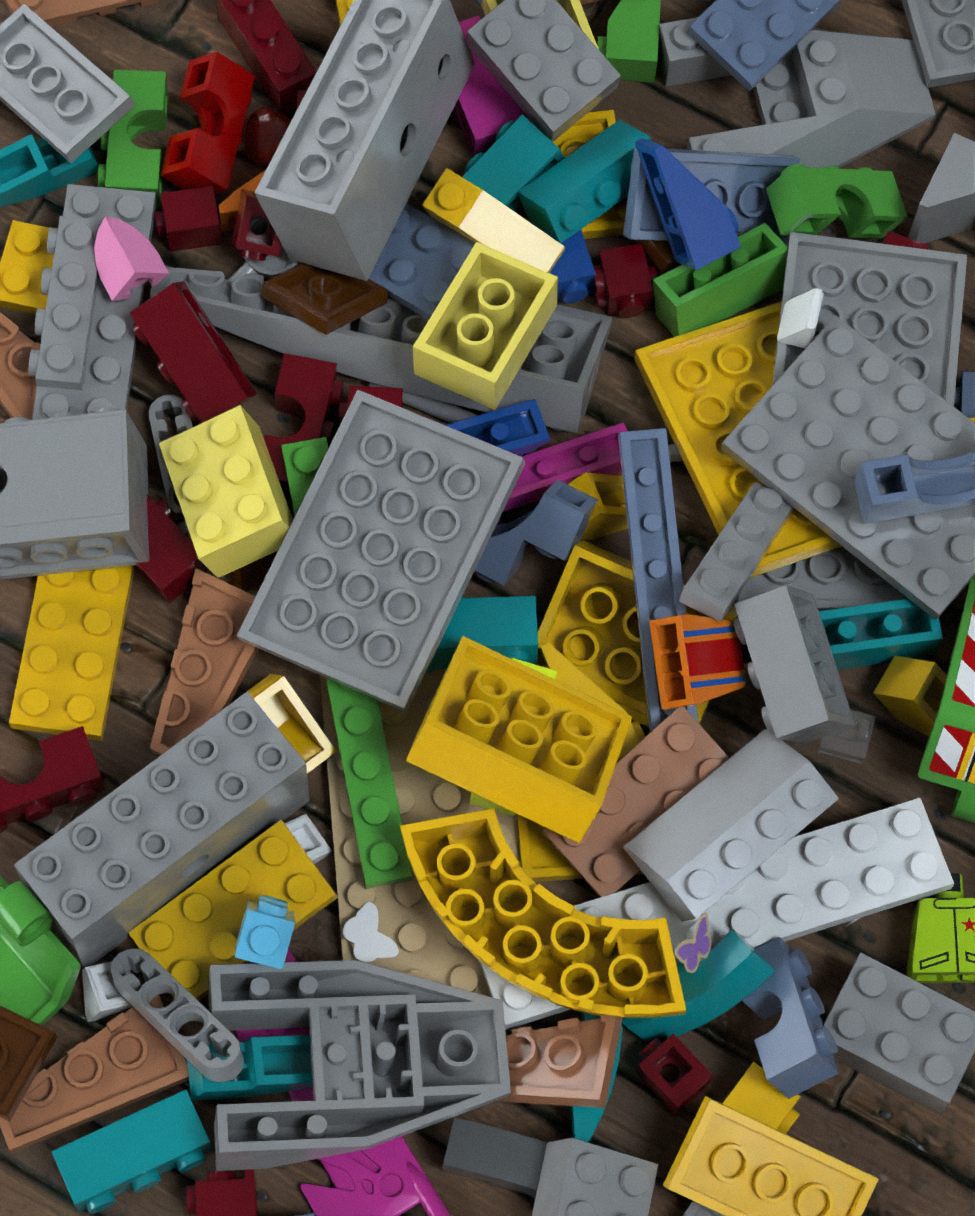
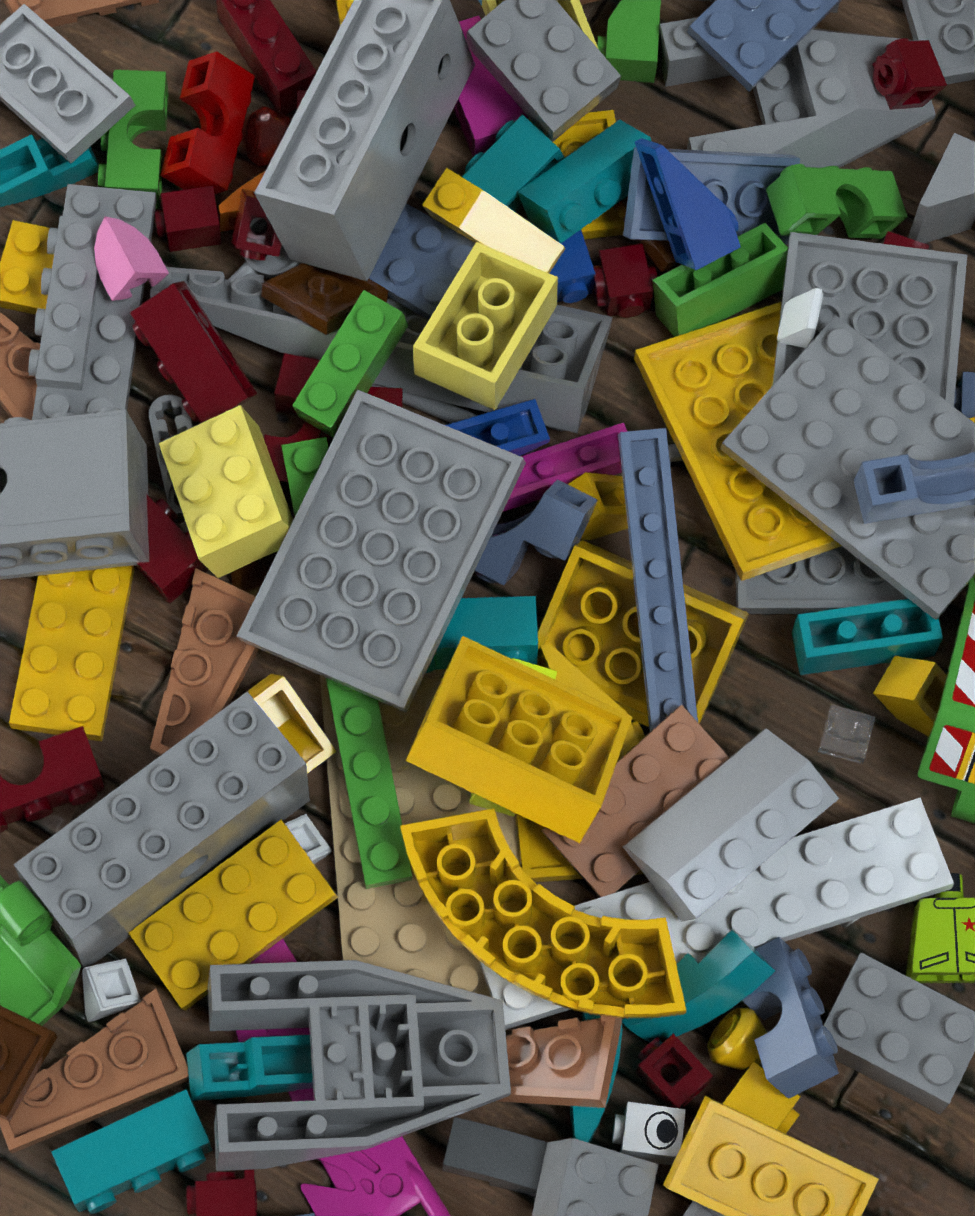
light grey beam [110,948,244,1082] -> none
medium azure brick [235,895,295,970] -> none
white sticker [343,902,399,962] -> none
orange torso [649,614,752,710] -> none
medium lavender sticker [675,913,711,973] -> none
light grey plate [679,482,794,622] -> none
light grey brick [734,585,855,744] -> none
none -> bright green brick [292,290,408,438]
none -> white brick [612,1102,686,1165]
none -> yellow cone [707,1008,767,1070]
none -> dark red brick [872,38,947,110]

